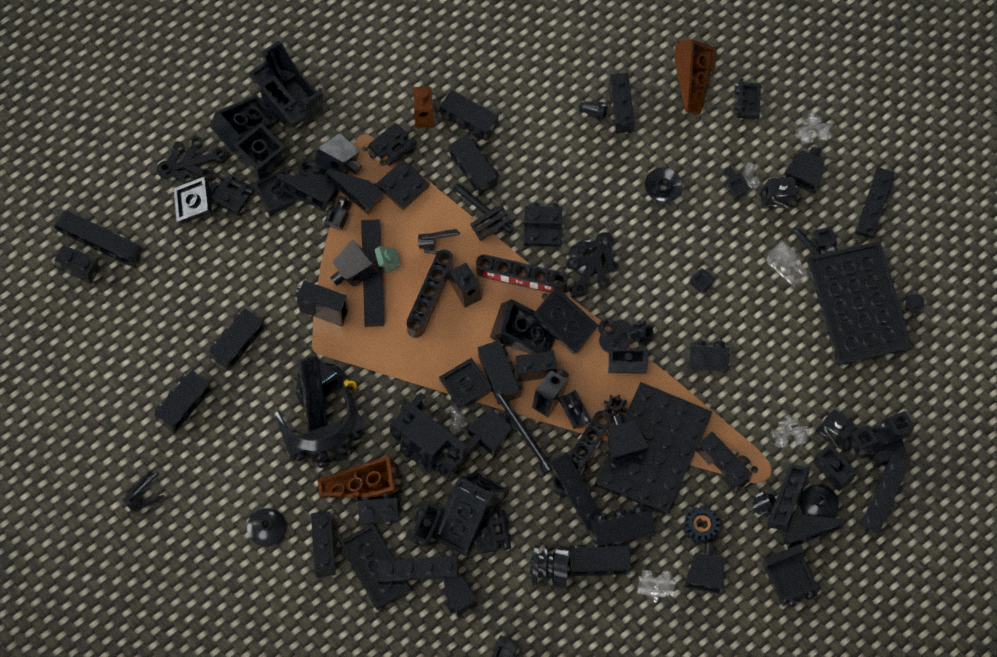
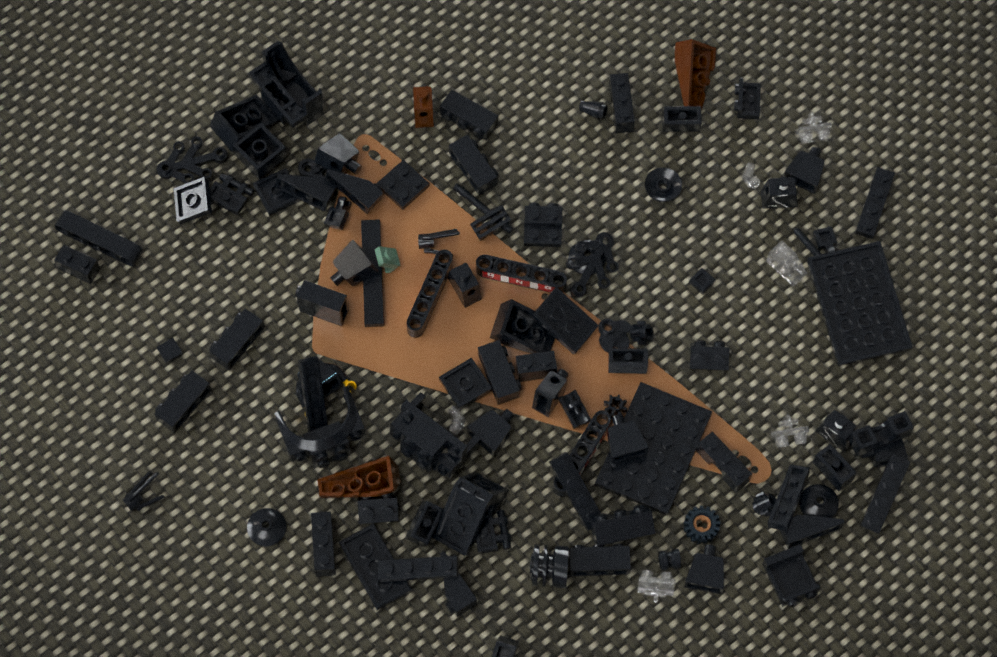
black plate [369,123,417,166] -> none
black piece [496,391,552,474] -> none
black plate [723,166,751,200] -> none
black plate [905,294,925,313] -> none
none -> black tile [156,338,183,364]
none -> black wheel [658,549,681,571]
none -> black brick [662,106,702,132]

